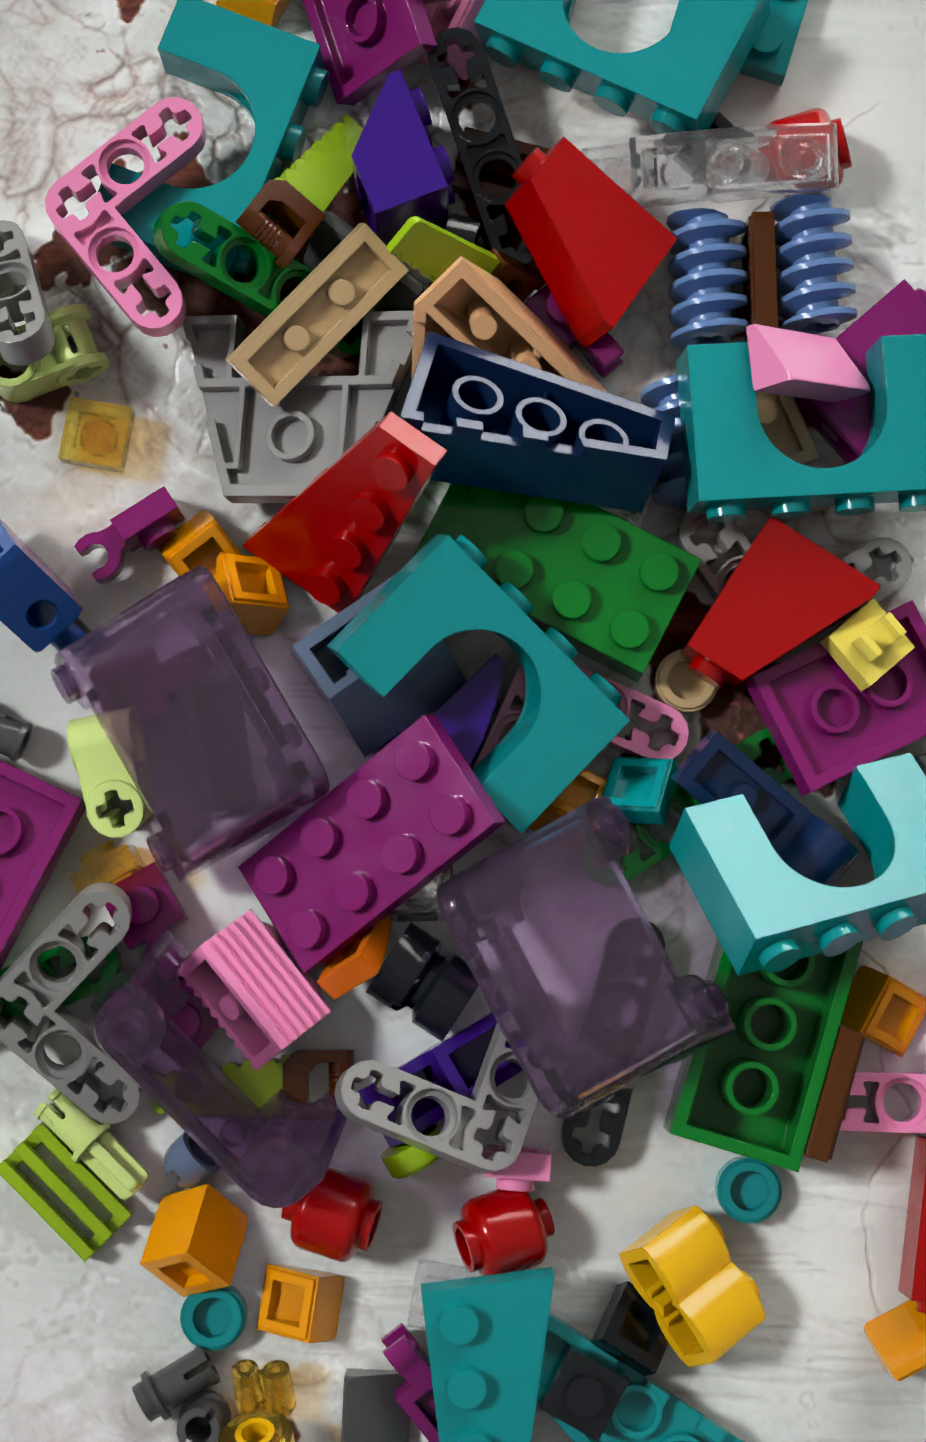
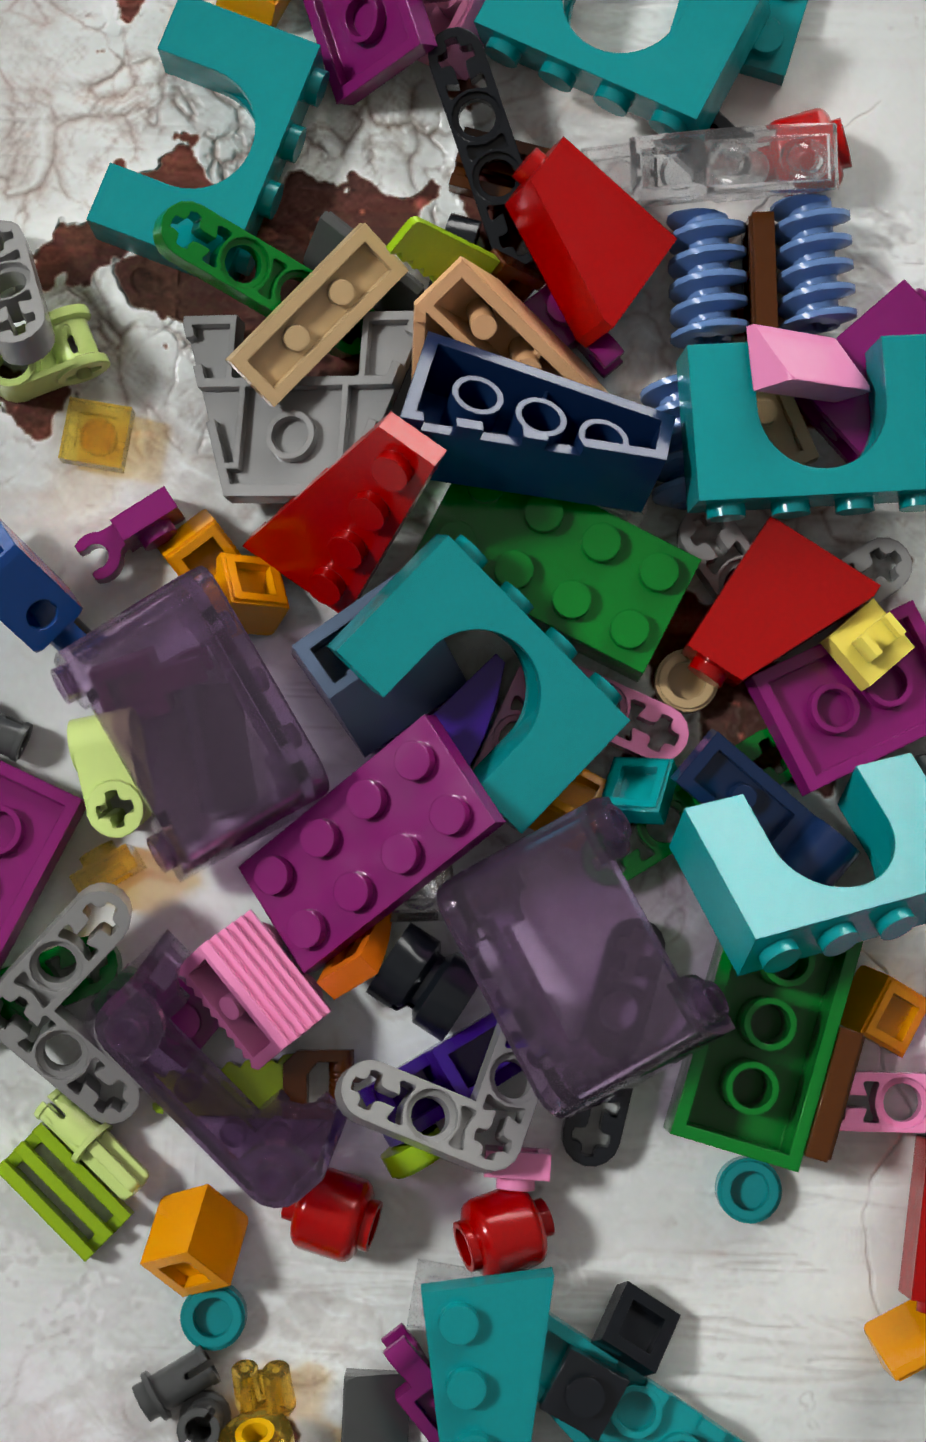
bright pink beam [45,97,206,337] -> none
magenta plate [105,861,189,980] -> none
sand blue hinge [164,1130,221,1188] -> none
piece [235,113,364,269] -> none
light orange slope [256,1263,345,1344] -> none
dark purple slope [352,69,455,246] -> none
yellow brick [619,1205,766,1367] -> none

